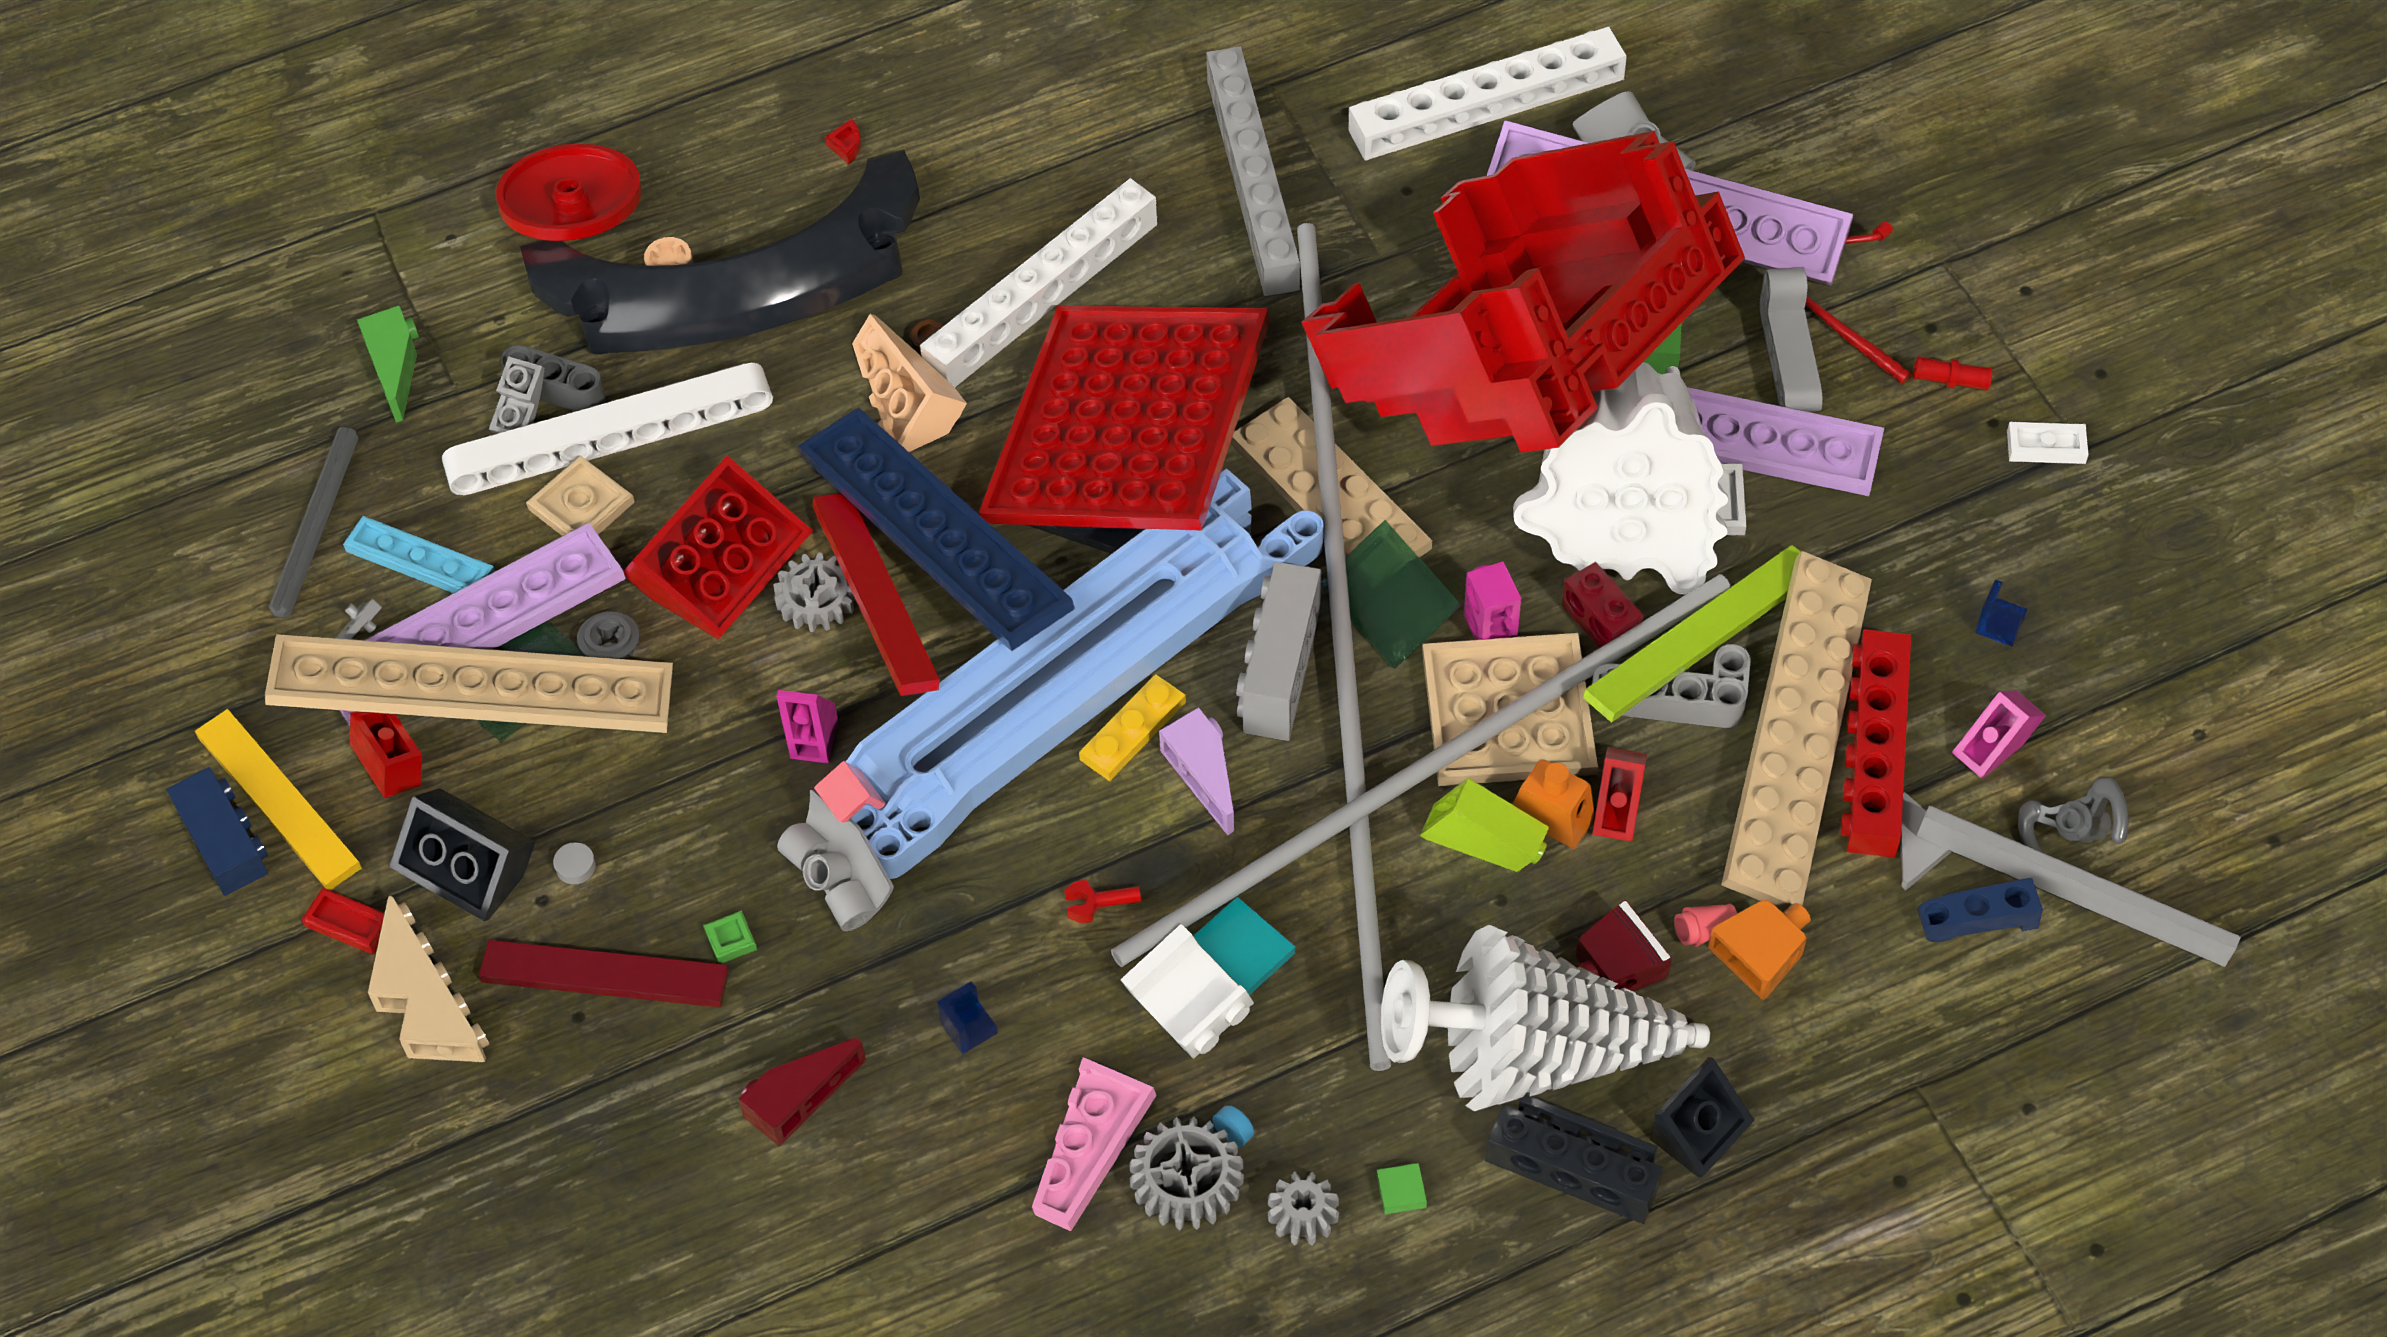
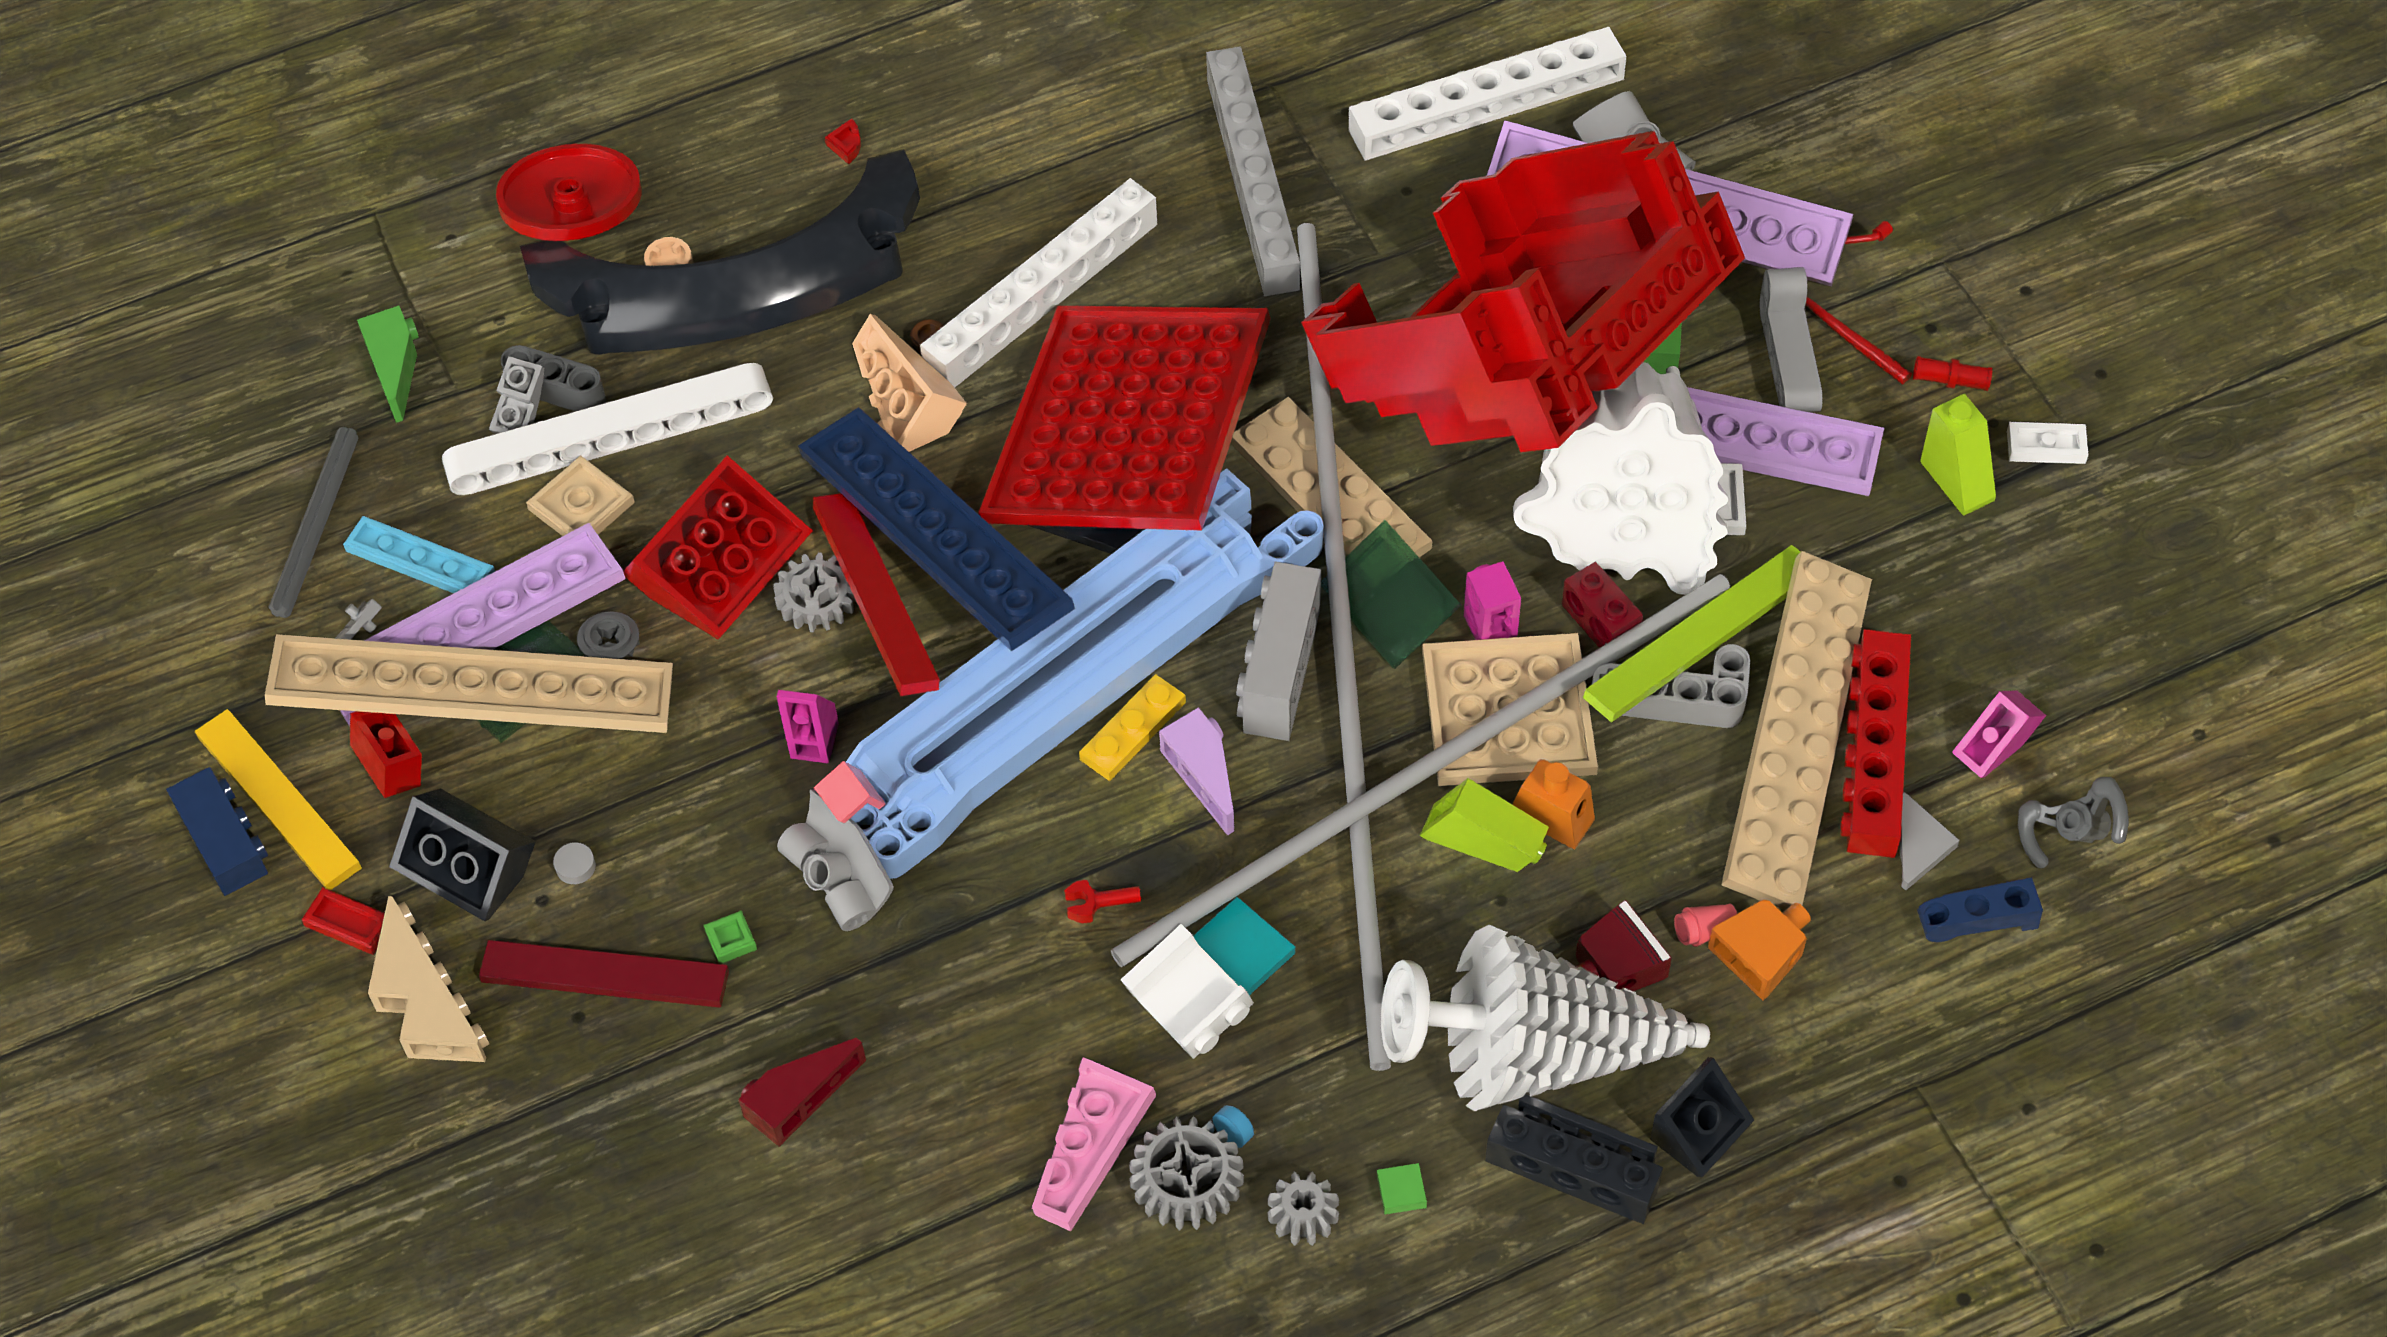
clear blue panel [937,981,998,1054] -> none
red slope [1592,747,1647,842] -> none
light grey tile [1916,806,2241,967] -> none
clear blue panel [1975,579,2028,647] -> none
none -> lime slope [1920,394,1996,516]

